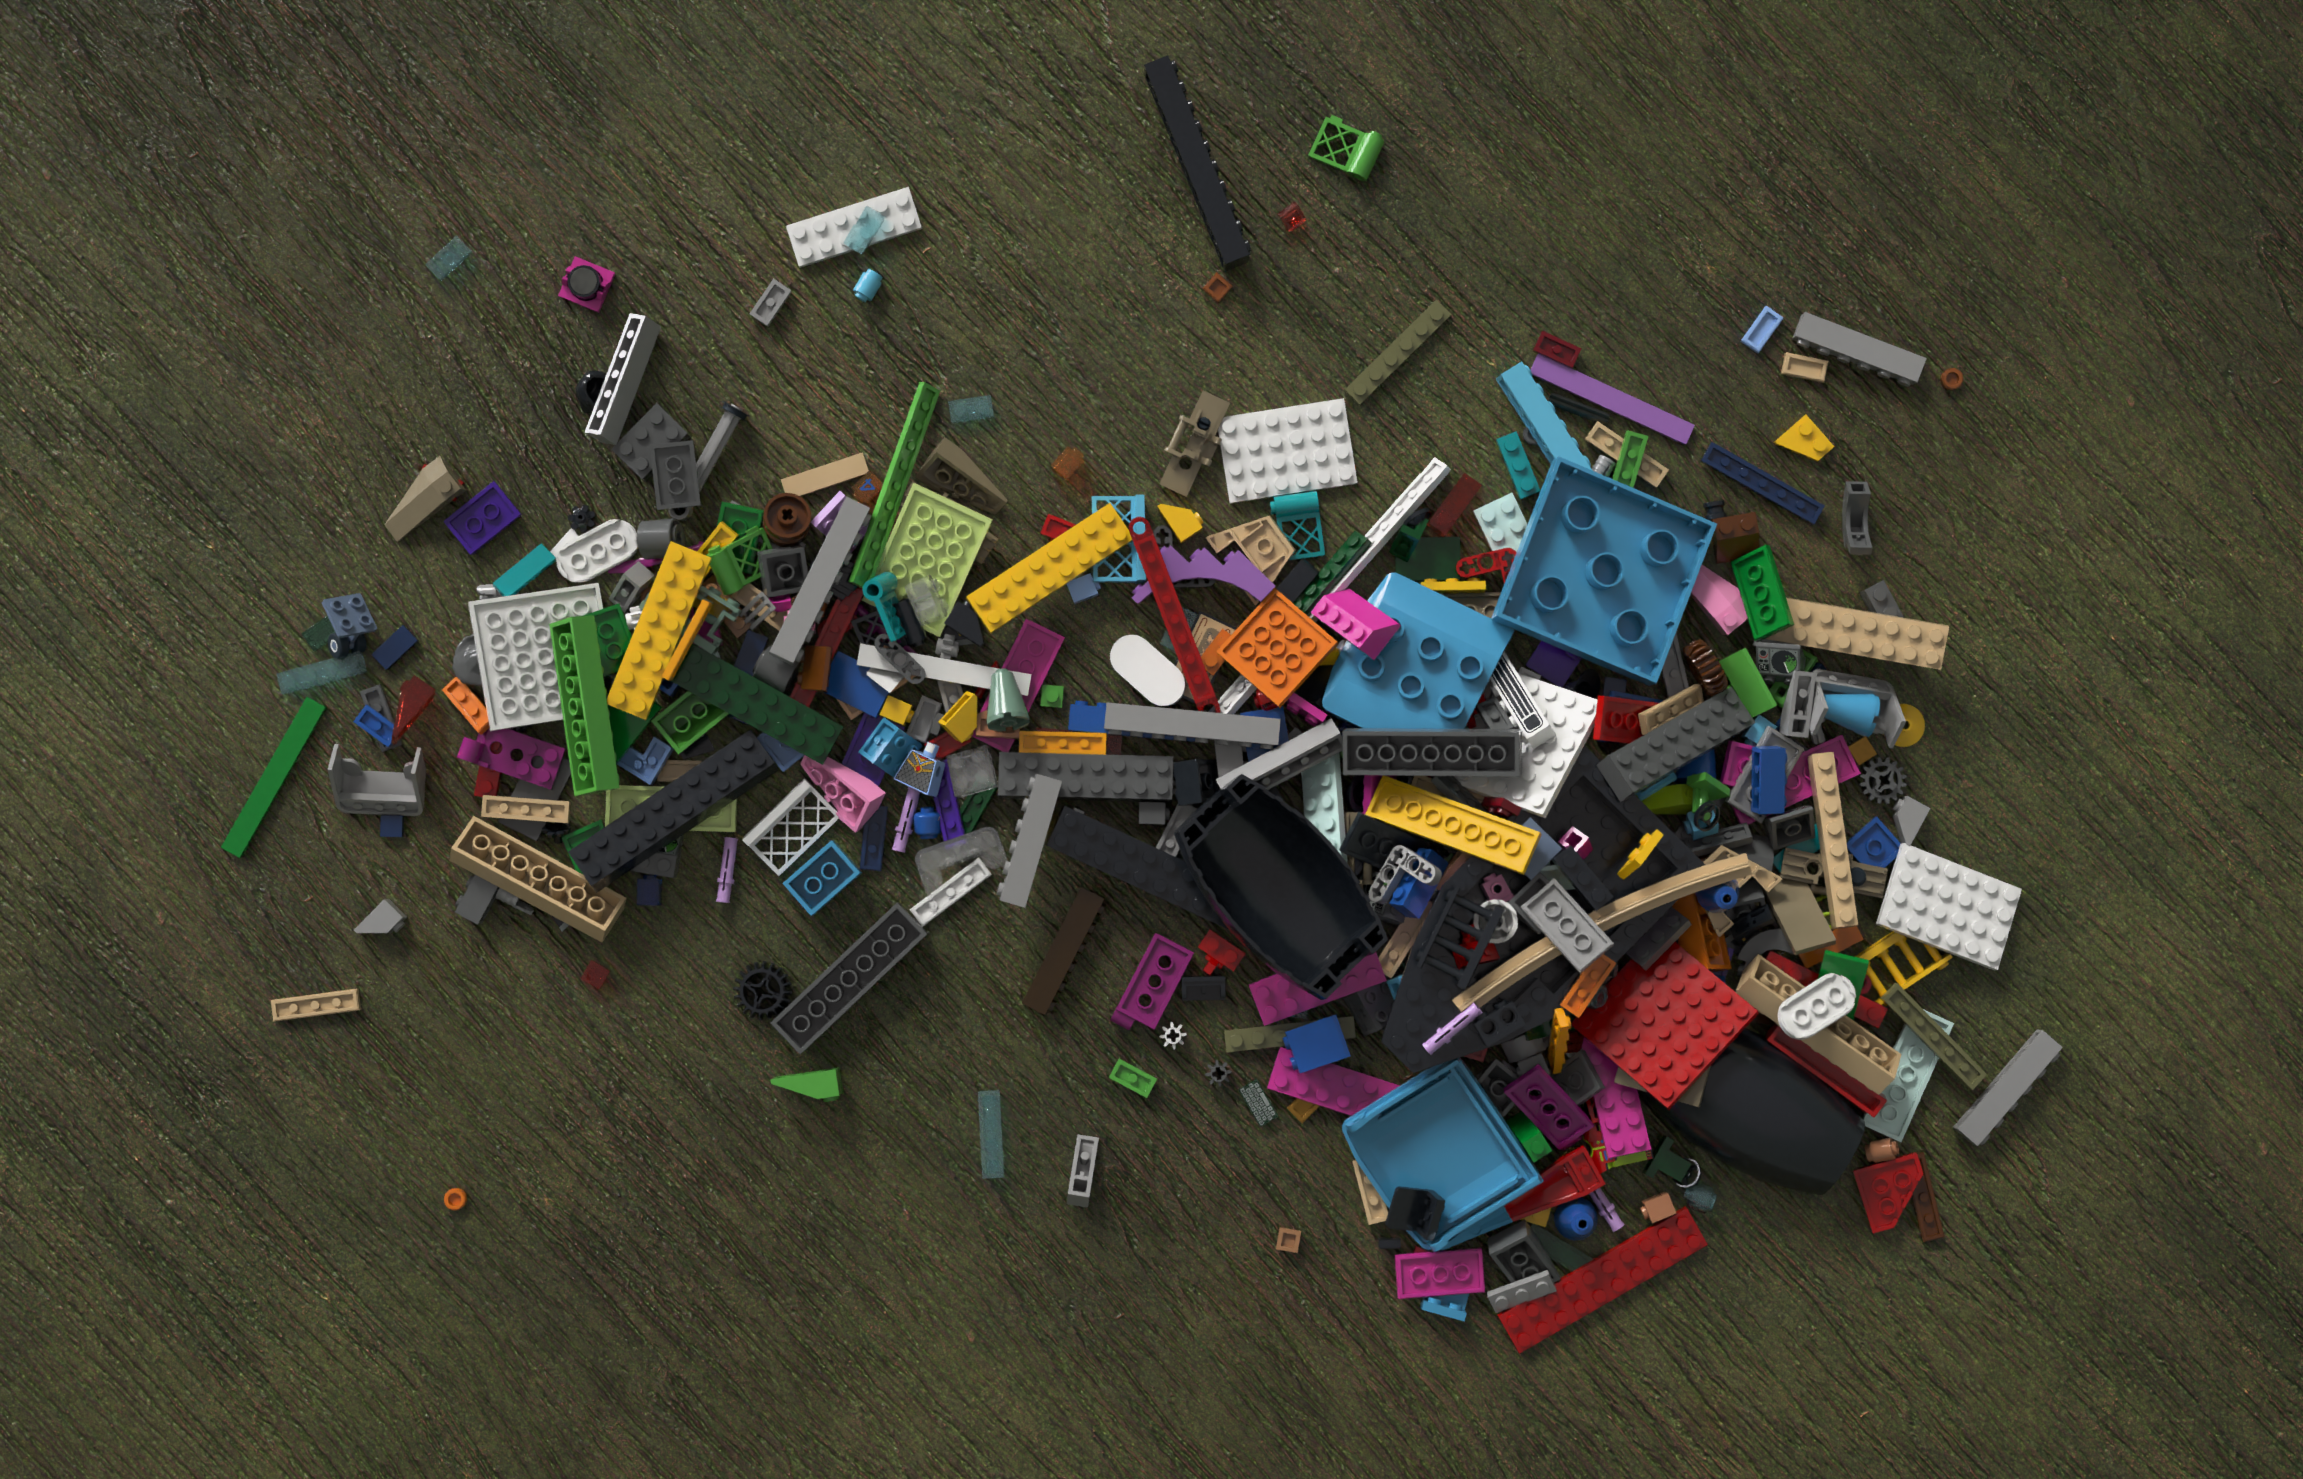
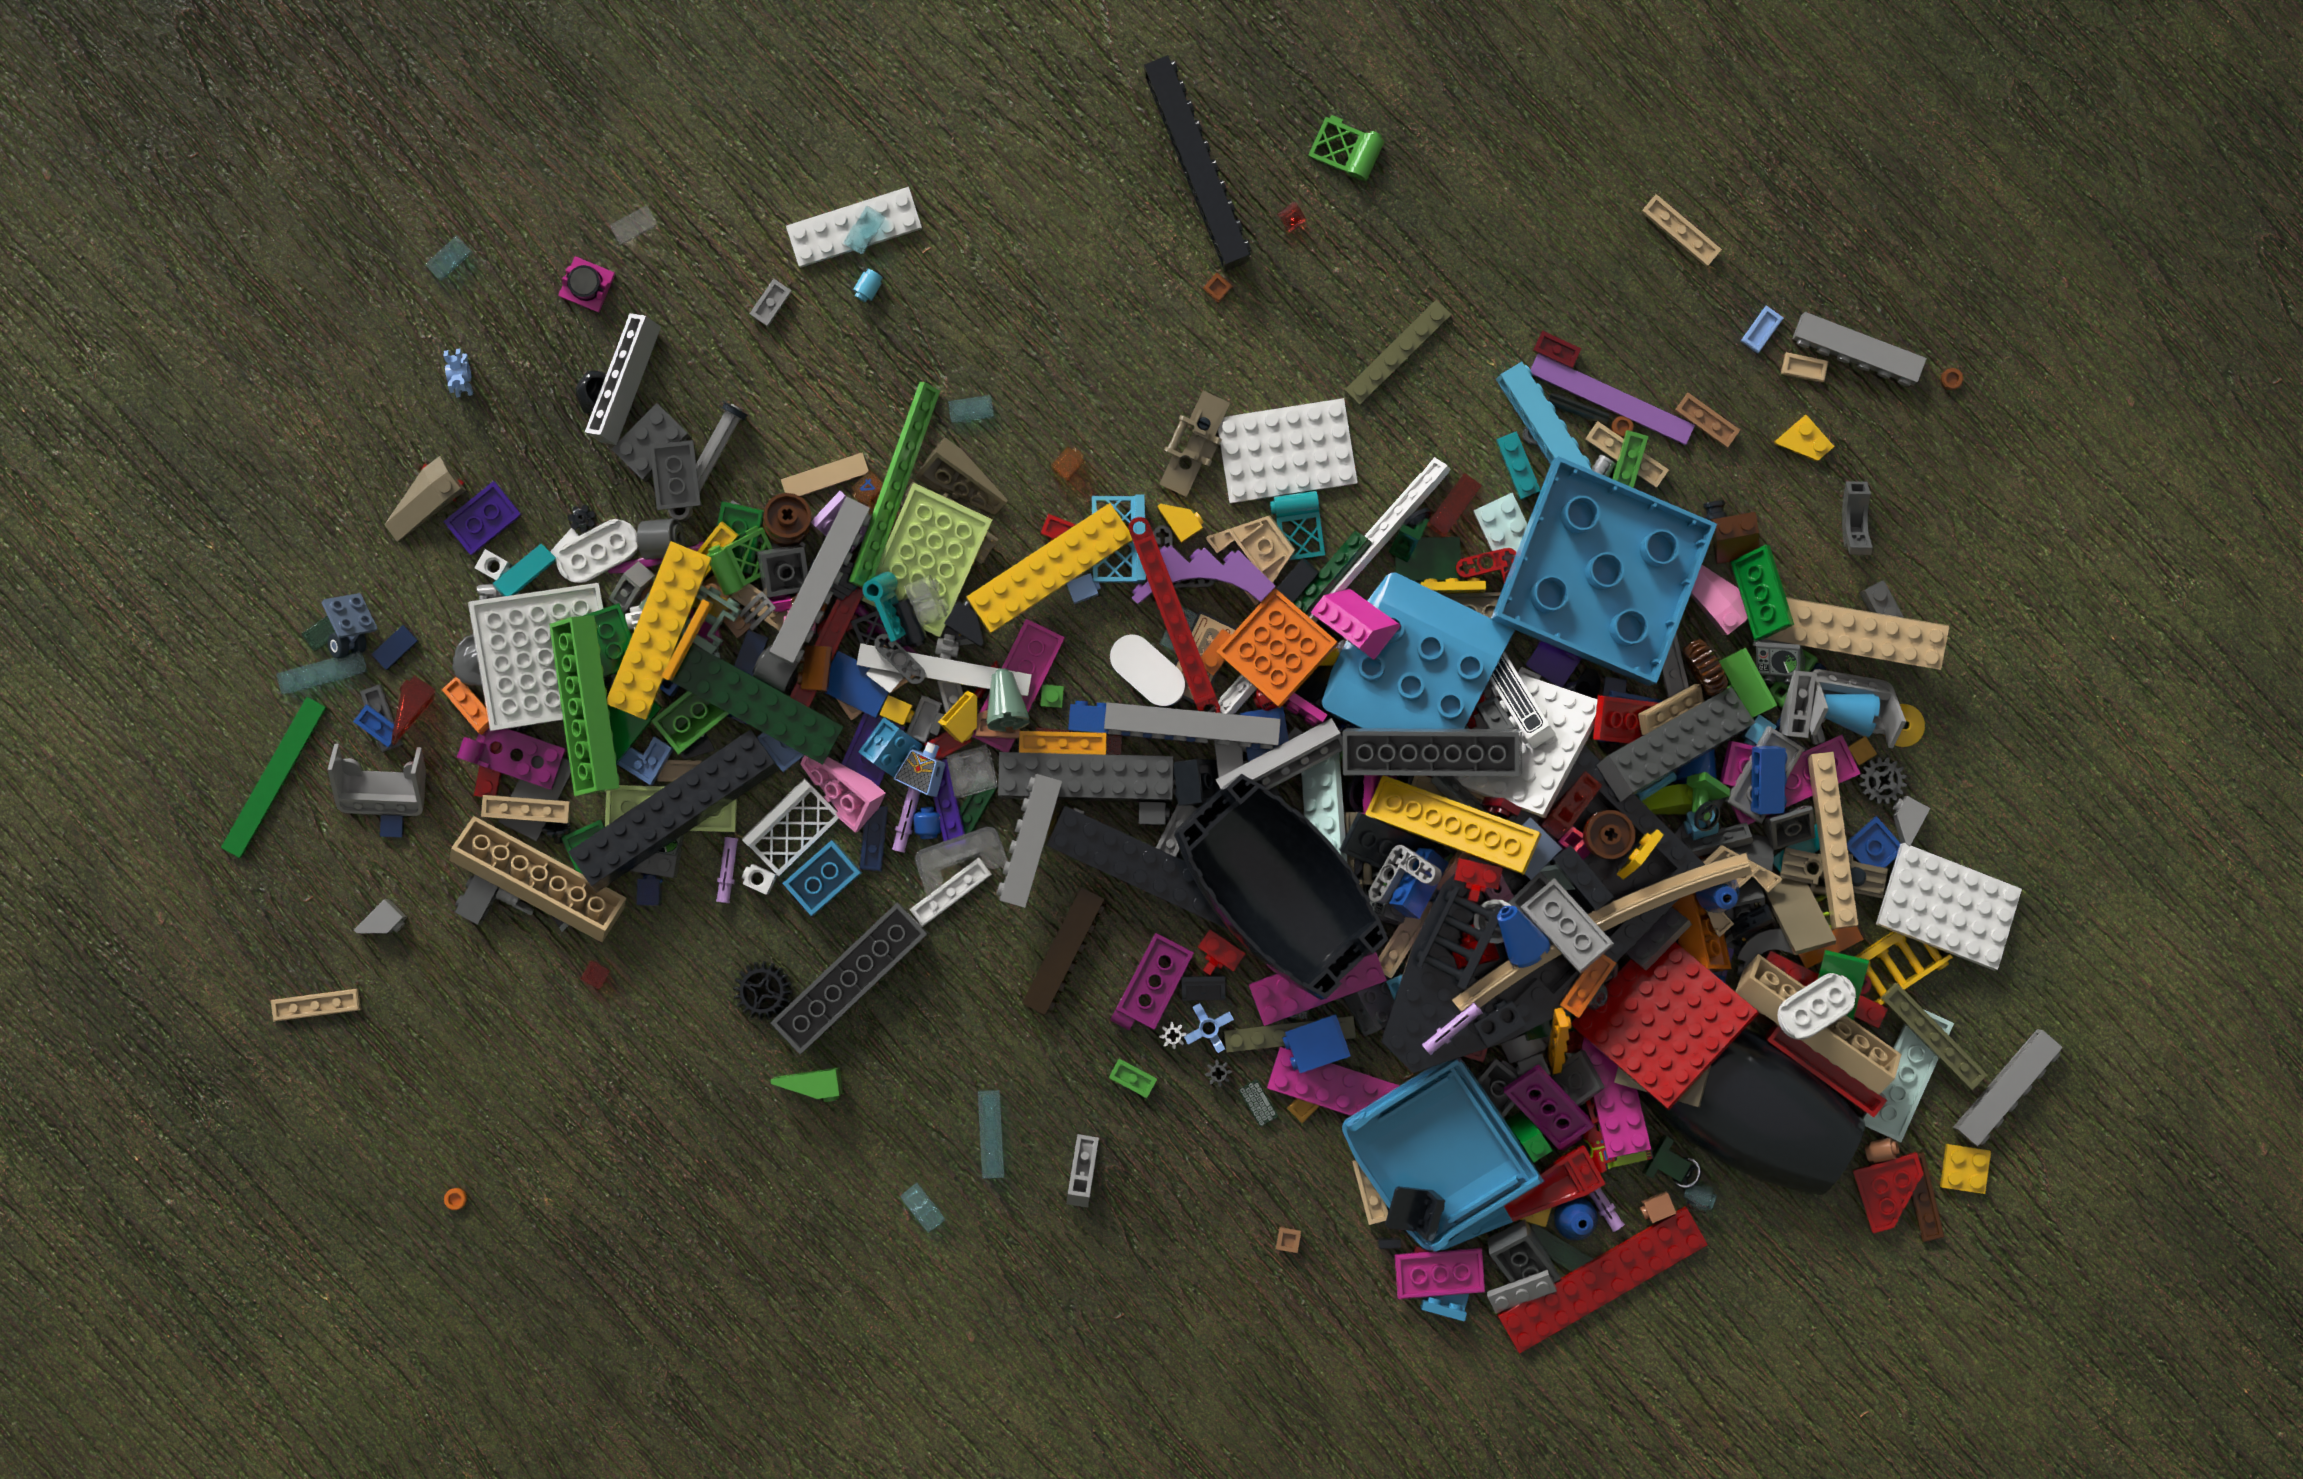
dark blue plate [1700,442,1825,525] -> none
none -> light blue pin [444,349,473,398]
none -> white brick [475,549,512,580]
none -> clear tile [609,205,658,245]
none -> white brick [742,864,778,895]
none -> clear light blue slope [900,1183,946,1233]
none -> light blue pin [1184,1003,1234,1053]
none -> red hinge [1454,858,1503,902]
none -> blue cone [1497,906,1551,968]
none -> clear red slope [1541,771,1602,839]
none -> reddish brown wheel [1583,810,1635,859]
none -> dark orange tile [1611,416,1634,438]
none -> tan plate [1641,194,1722,267]
none -> medium nougat plate [1674,393,1740,449]
none -> yellow plate [1940,1144,1991,1194]

